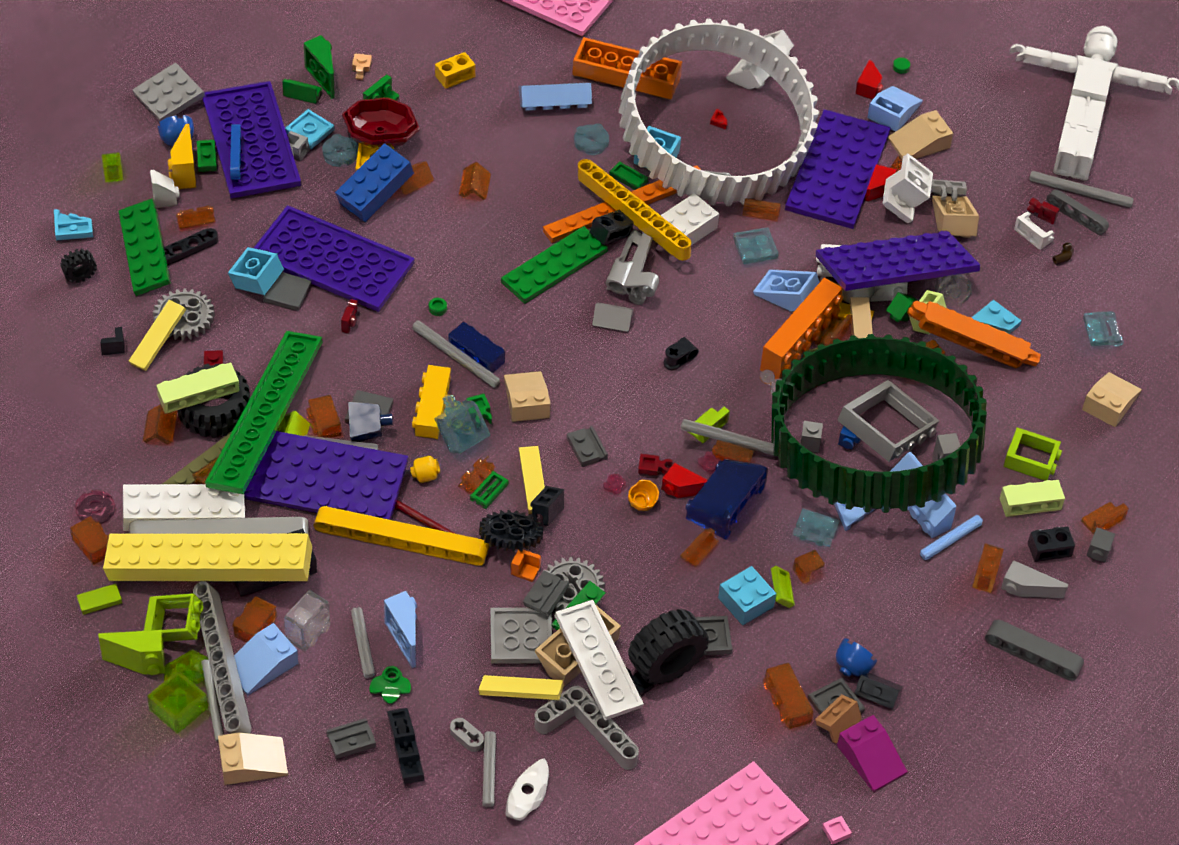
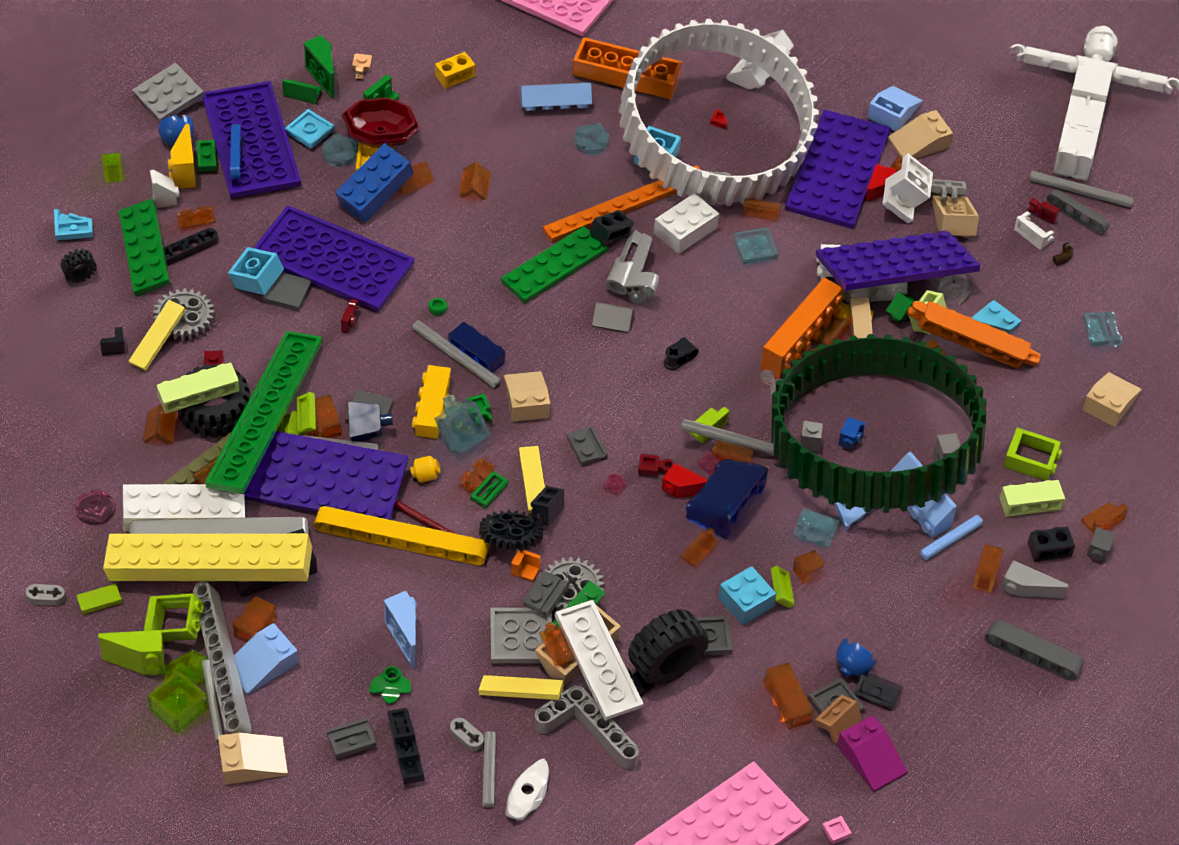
clear orange brick [70,516,109,565] -> none
clear brick [284,590,331,652] -> none
light grey panel [288,131,310,161] -> none
light grey axle [351,607,375,679] -> none
yellow beam [578,159,691,261] -> none
green tile [609,161,648,190] -> none
light orange hair [628,479,659,511] -> none
light blue slope [753,270,820,311] -> none
light grey window [837,380,939,462] -> none
red slope [855,60,884,100] -> none
green tile [893,57,910,74] -> none
none -> light grey beam [26,584,66,606]
none -> lime tile [297,392,316,435]
none -> clear orange hinge [539,622,574,666]

